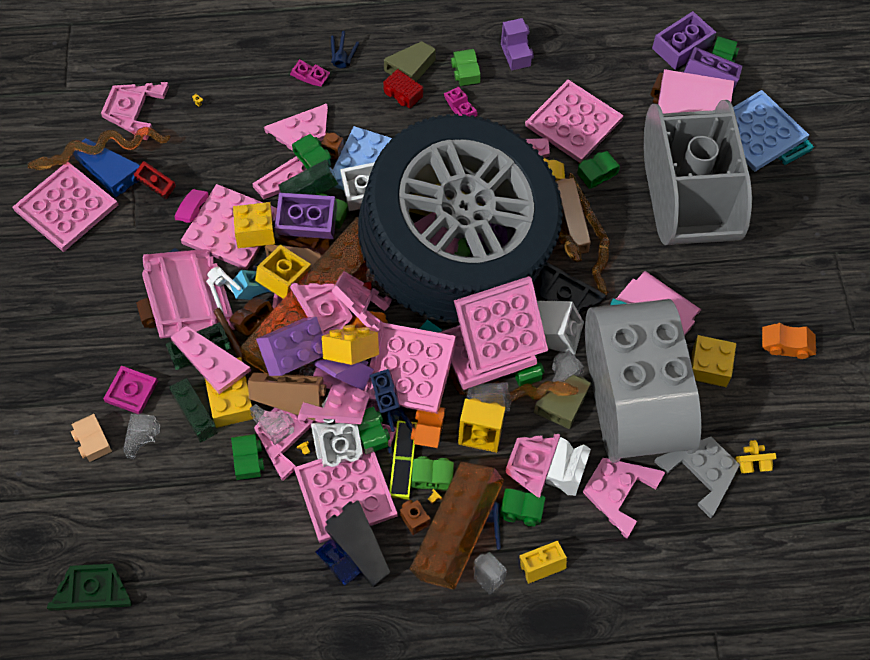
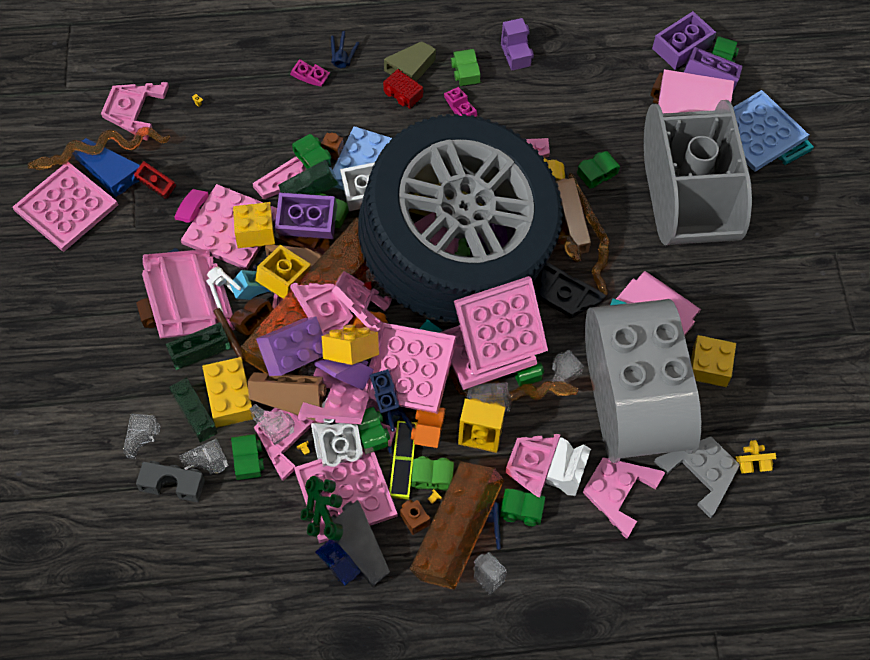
dark green wing [47,564,132,611] -> none
light nougat brick [70,414,112,462] -> none
dark pink plate [103,366,158,415] -> none
bright pink wing [171,326,251,394] -> none
bright pink wing [264,104,328,151] -> none
yellow hinge [519,541,567,584] -> none
bright pink plate [525,80,624,163] -> none
olive slope [534,375,591,429] -> none
white slope [537,301,584,355] -> none
orange brick [762,323,816,359] -> none
none -> dark grey arch [136,461,205,503]
none -> clear arch [179,439,229,474]
none -> dark green plant [301,476,343,541]

